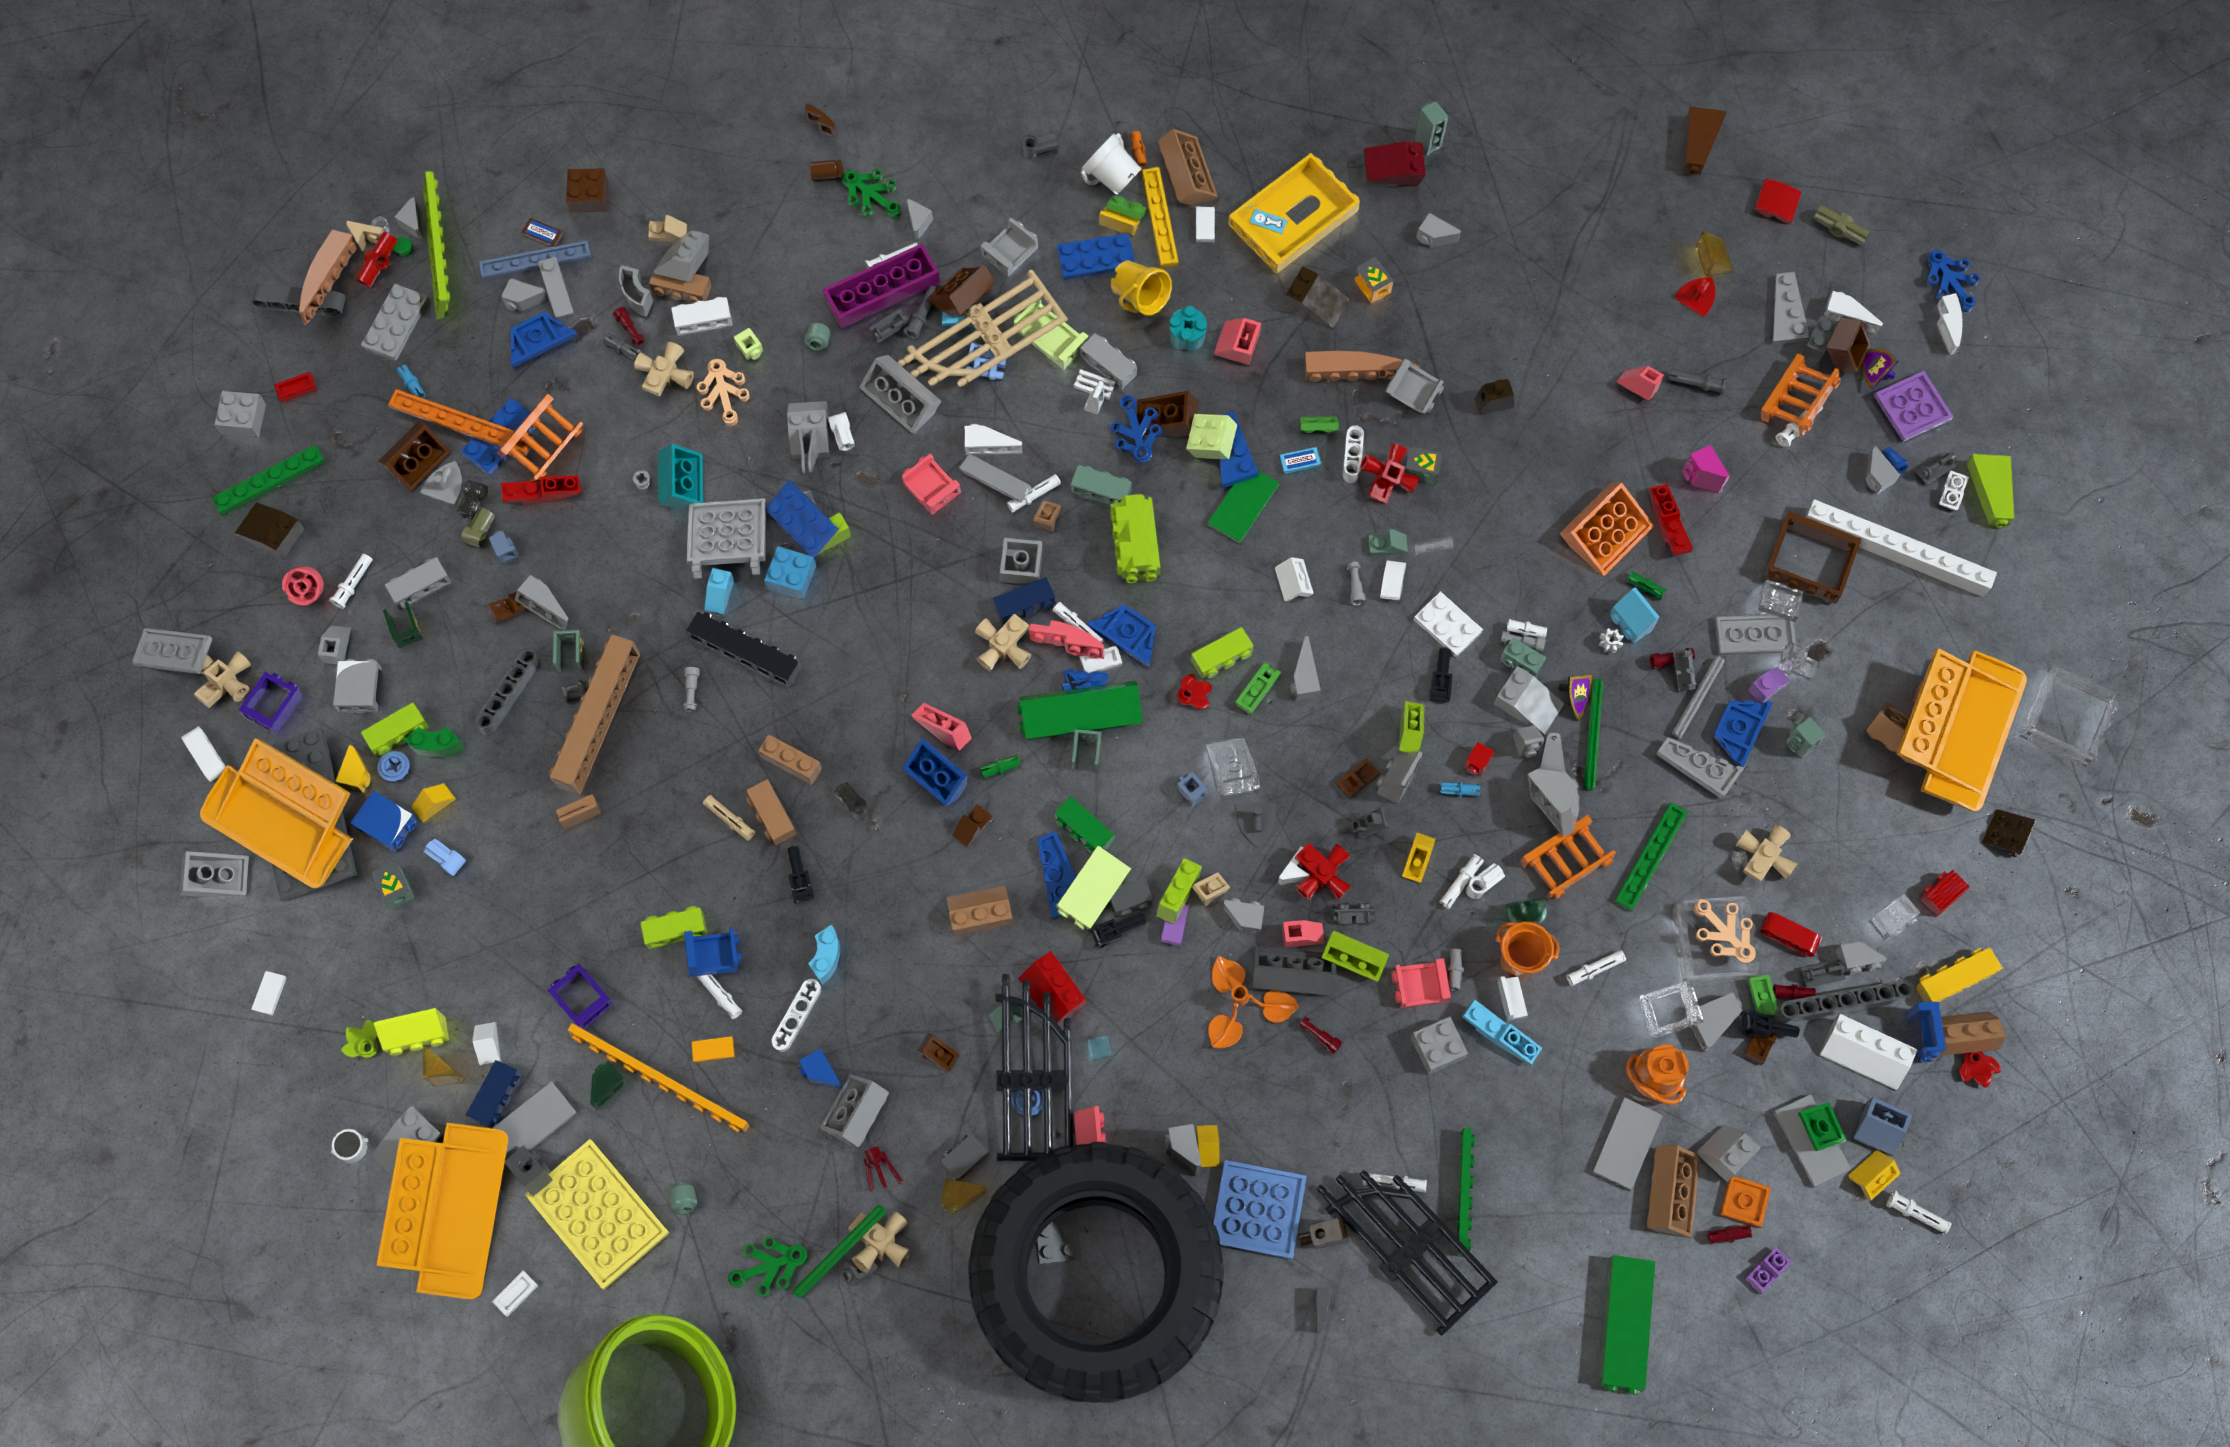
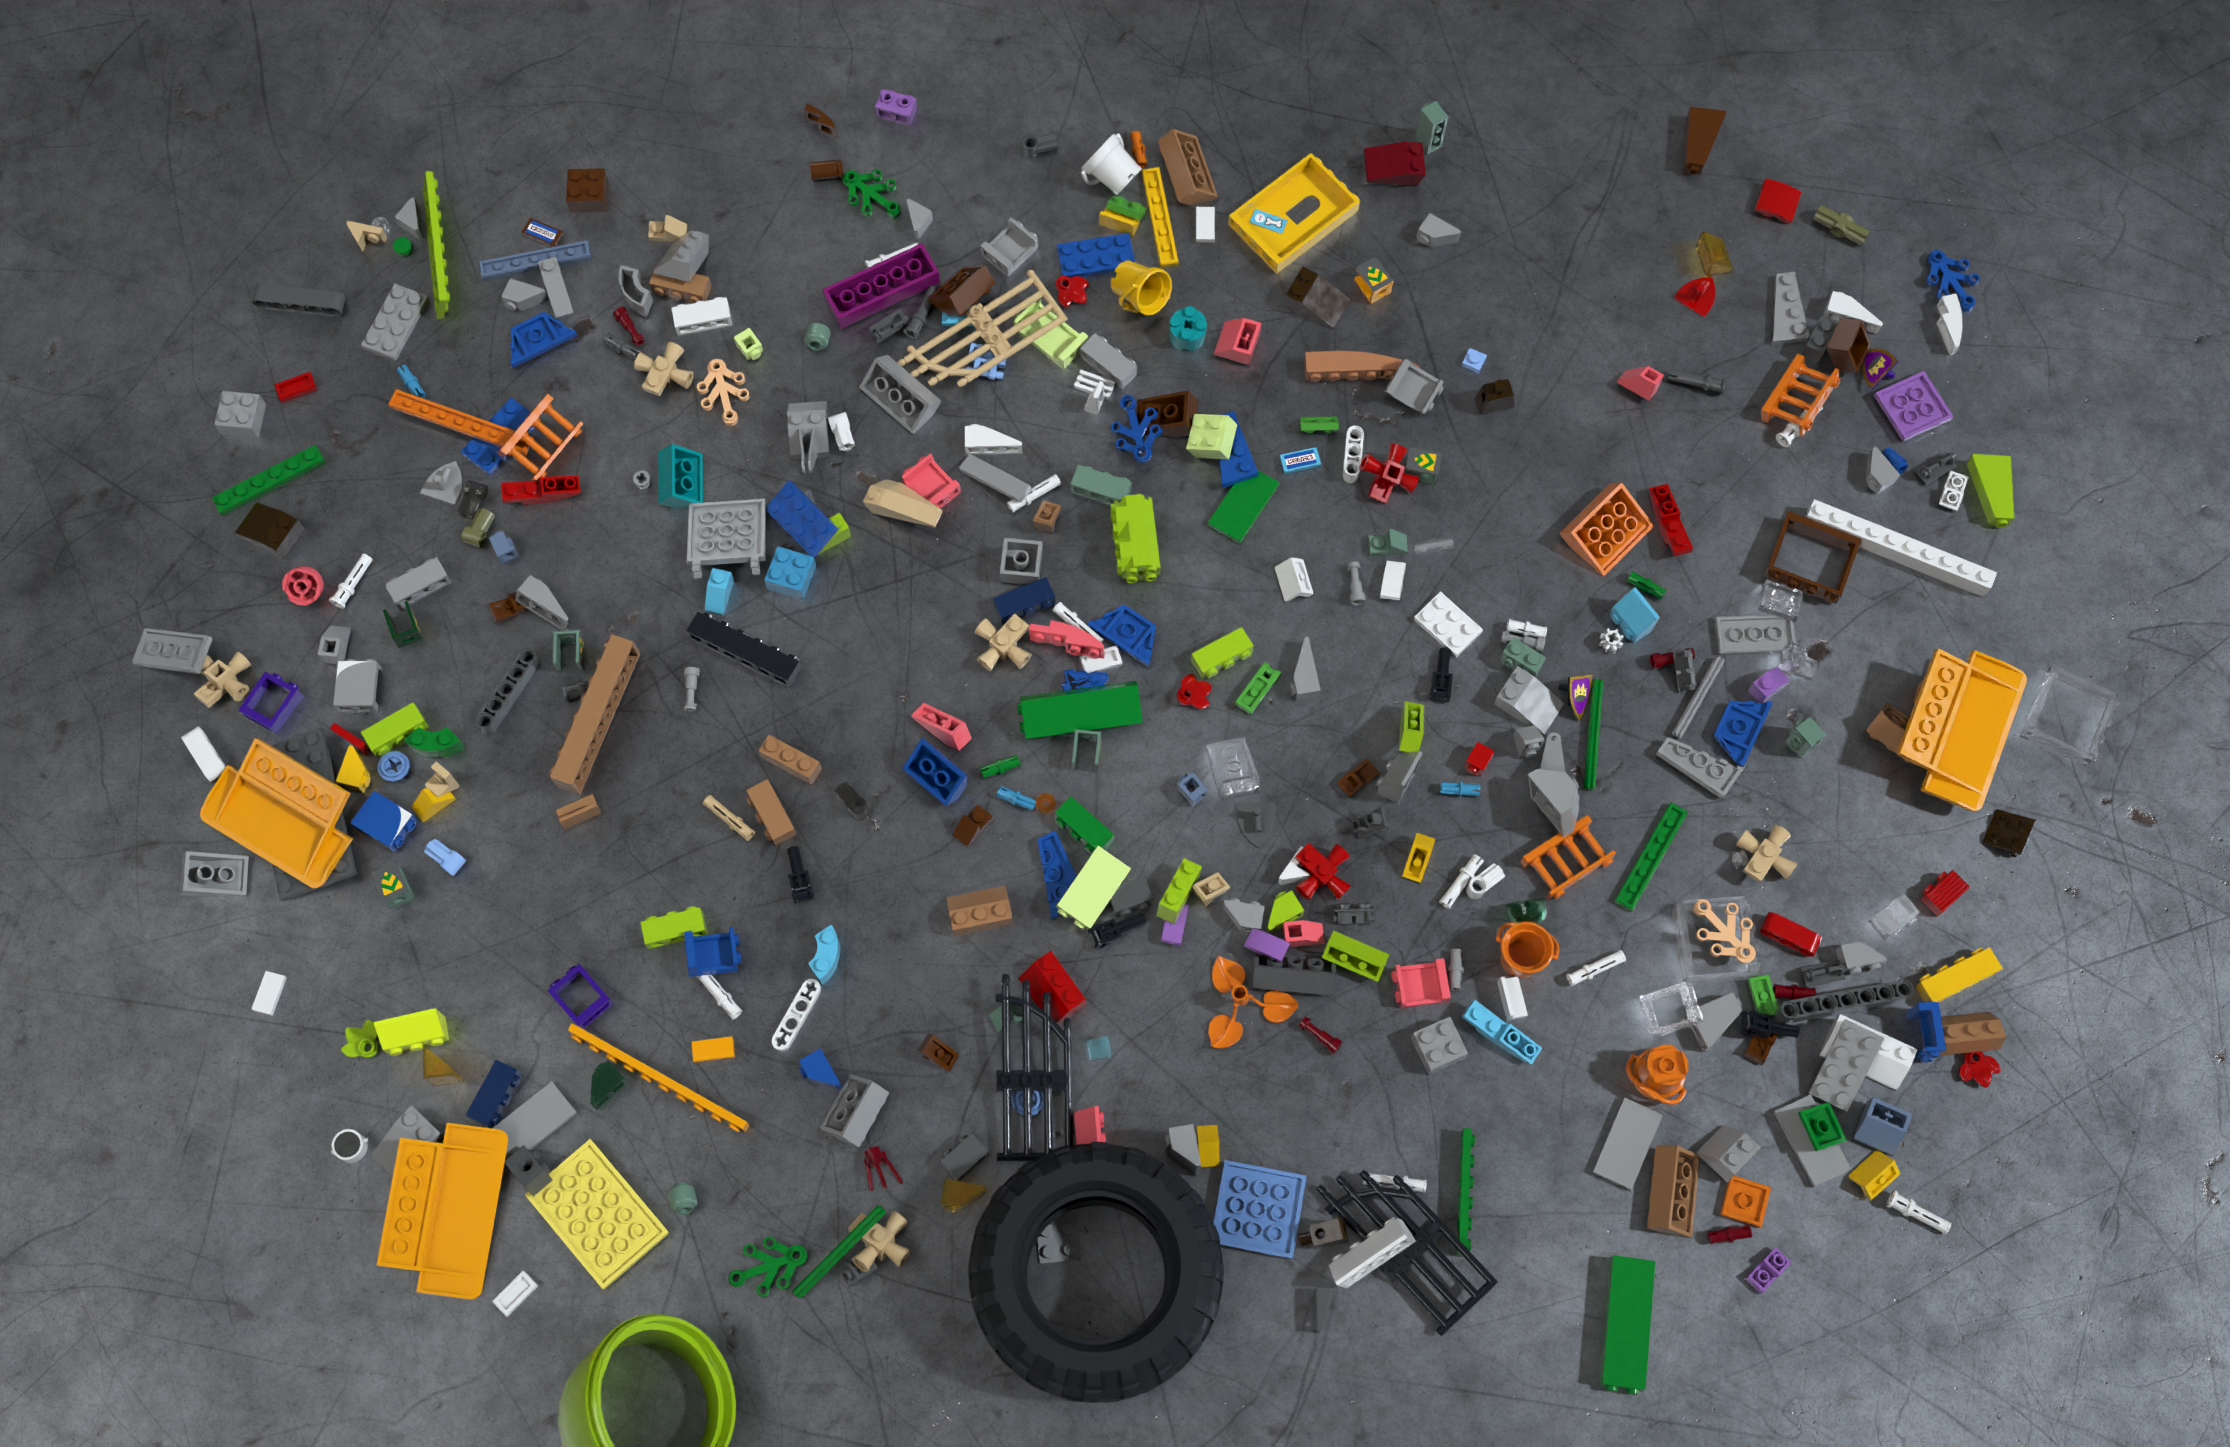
nougat slope [299,230,357,325] -> none
red piece [356,232,398,288] -> none
reddish brown slope [377,422,451,491] -> none
white slope [473,1022,501,1066] -> none
dark pink slope [1683,445,1730,493] -> none
none -> red tile [330,723,370,755]
none -> tan slope [425,761,459,797]
none -> tan wedge [863,479,943,528]
none -> medium lavender brick [875,89,917,126]
none -> dark azure axle [996,785,1036,810]
none -> clear orange plate [1036,793,1056,813]
none -> red plate [1055,276,1089,308]
none -> medium lavender slope [1244,928,1290,963]
none -> lime slope [1267,890,1304,934]
none -> white slope [1329,1218,1416,1288]
none -> light blue plate [1462,348,1487,374]
none -> light grey plate [1808,1019,1884,1112]

